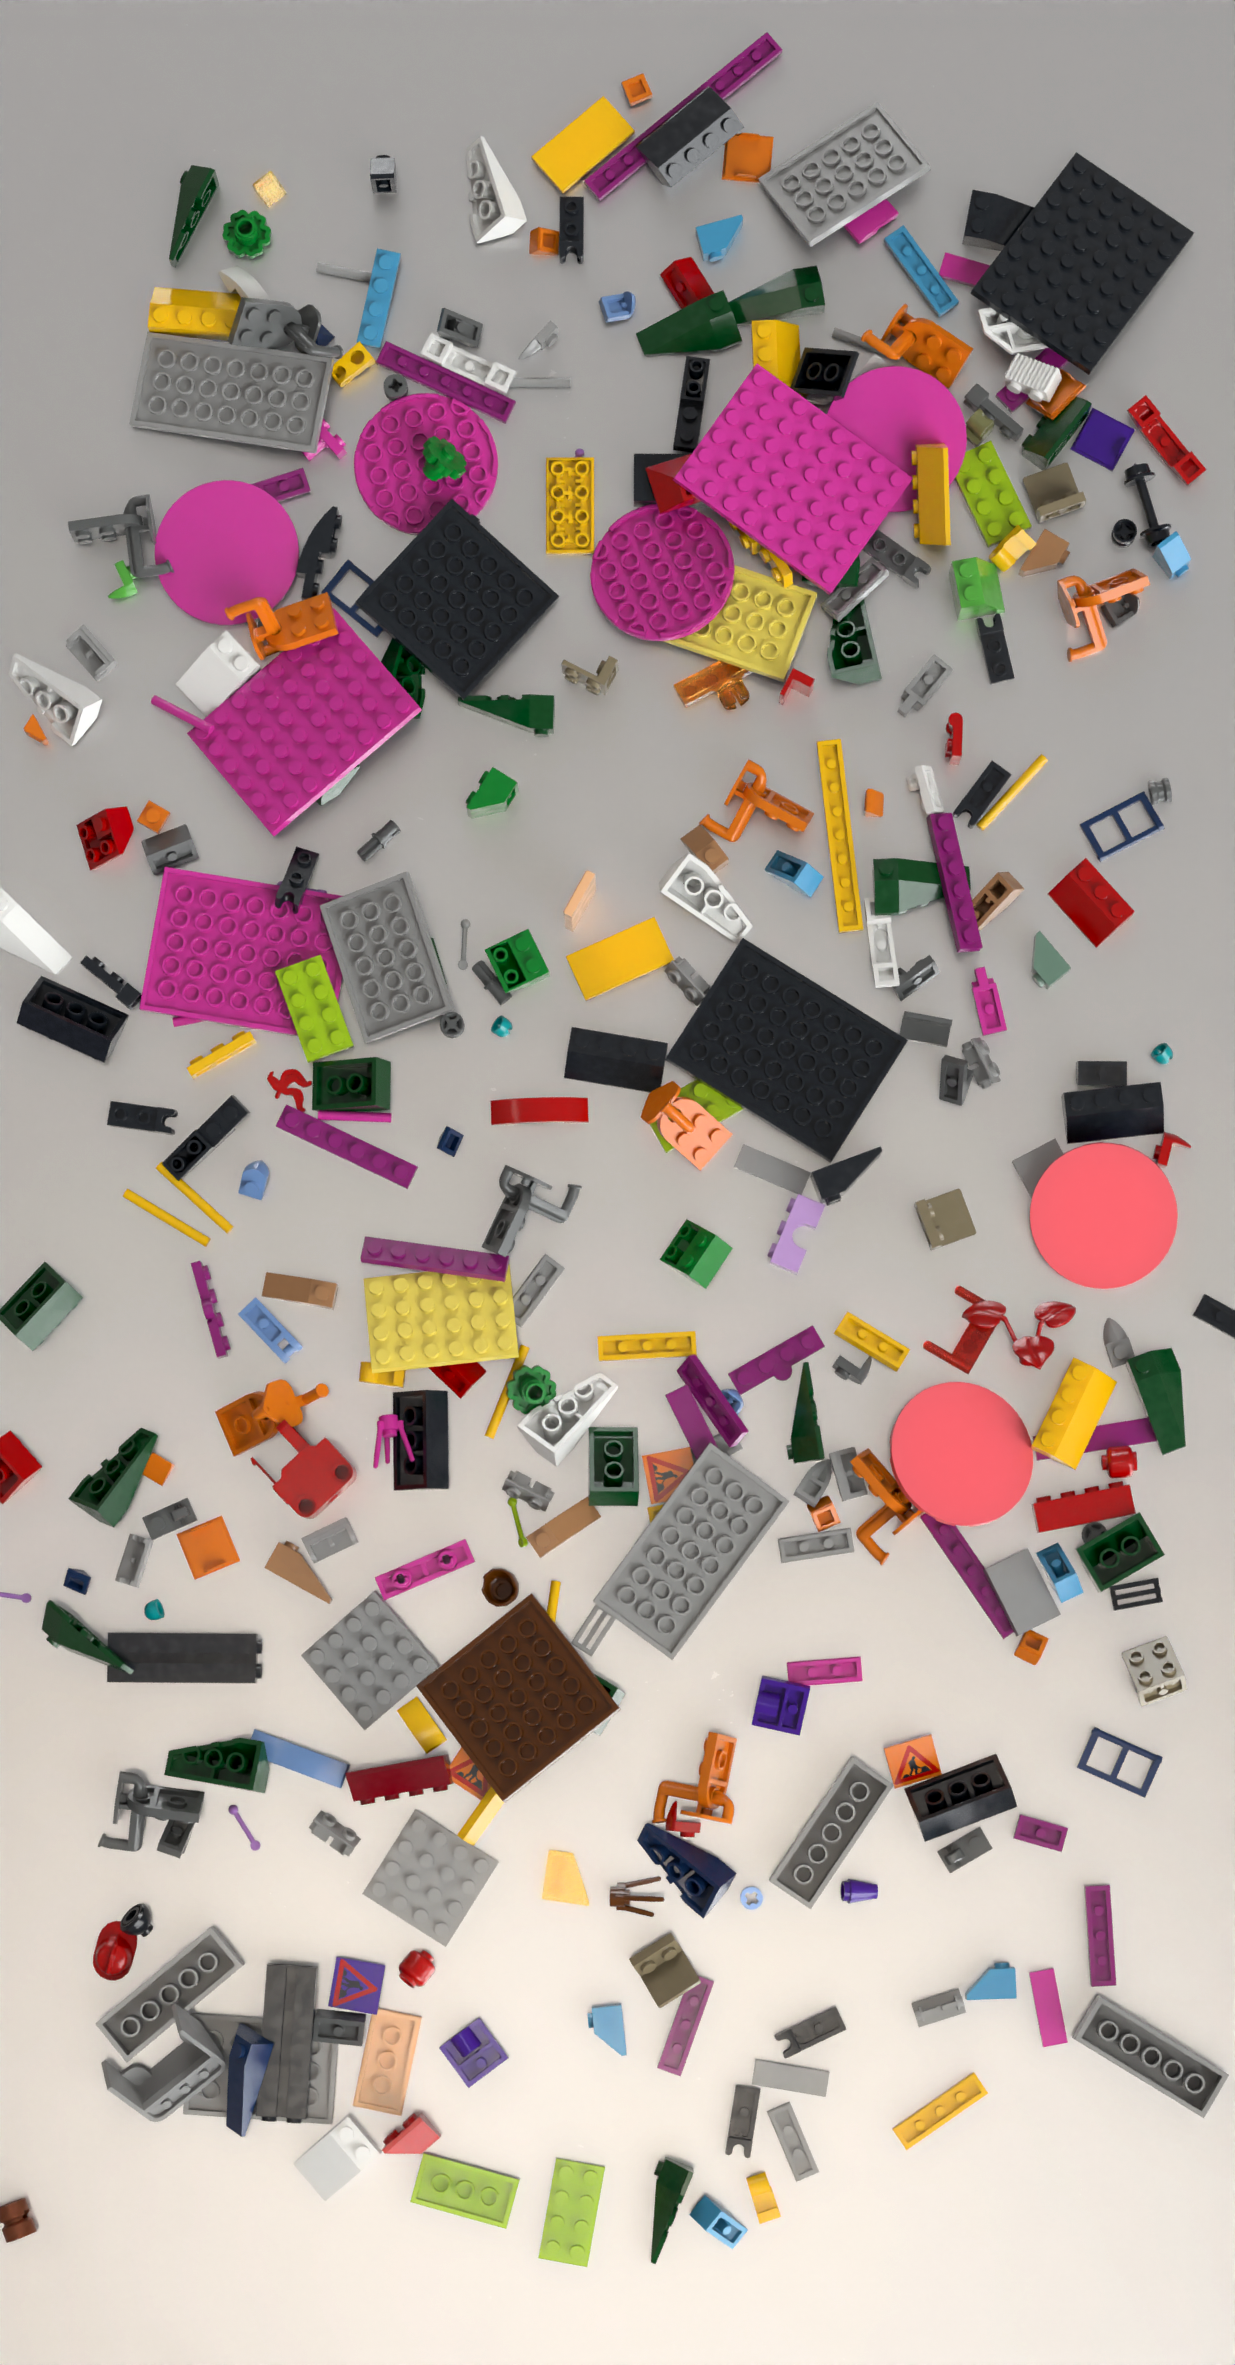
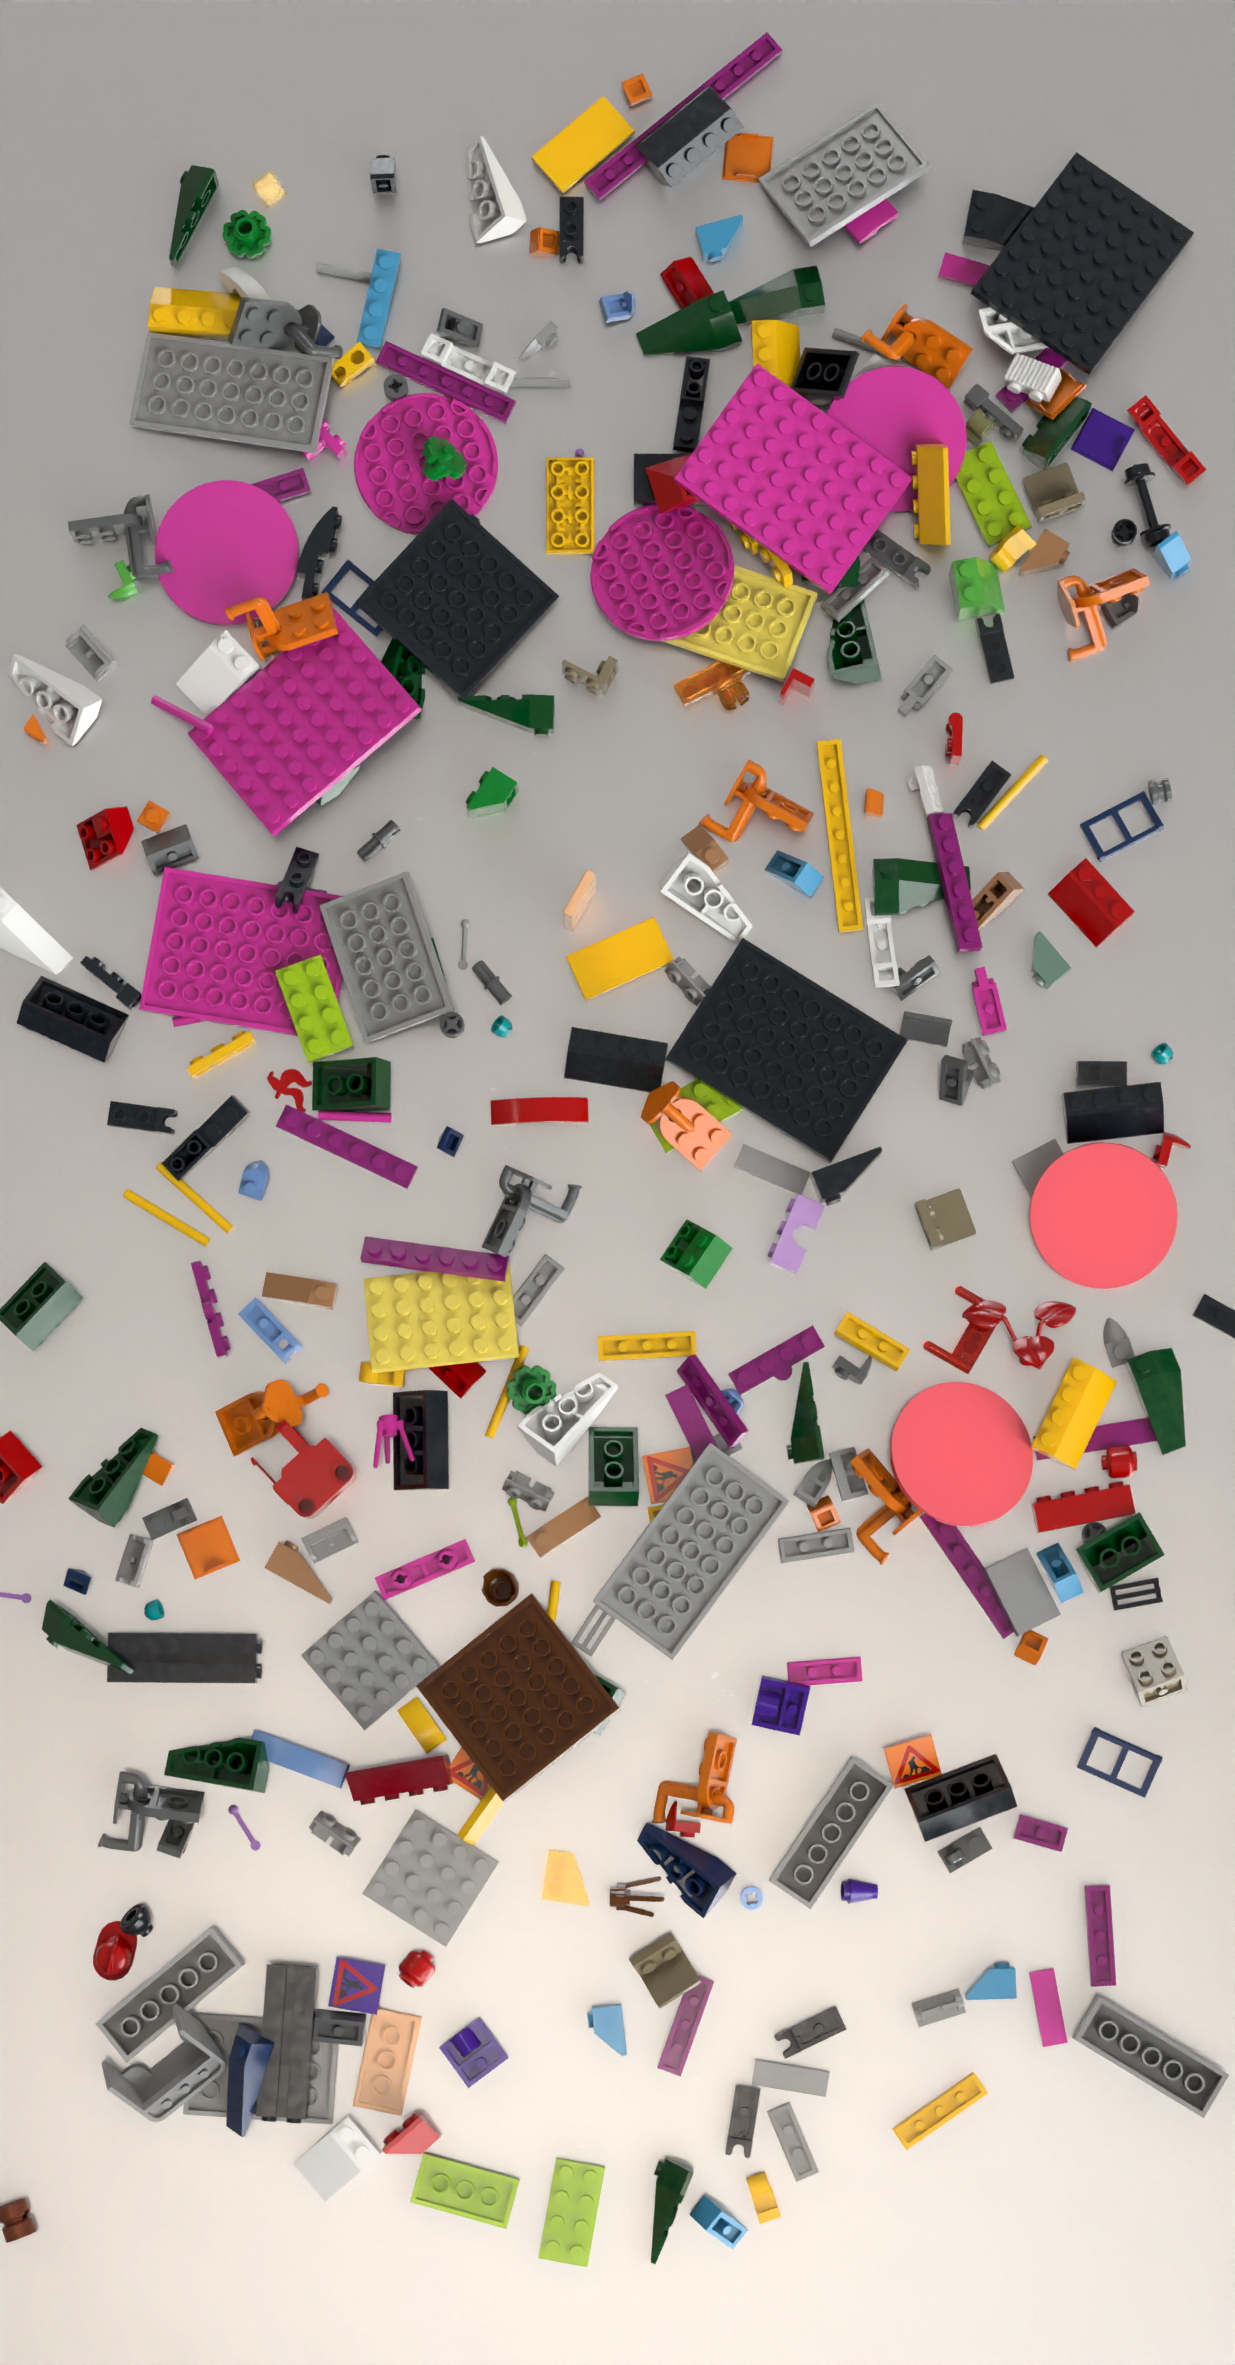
green slope [485,929,550,994] -> none
dark azure plate [884,225,959,317] -> none

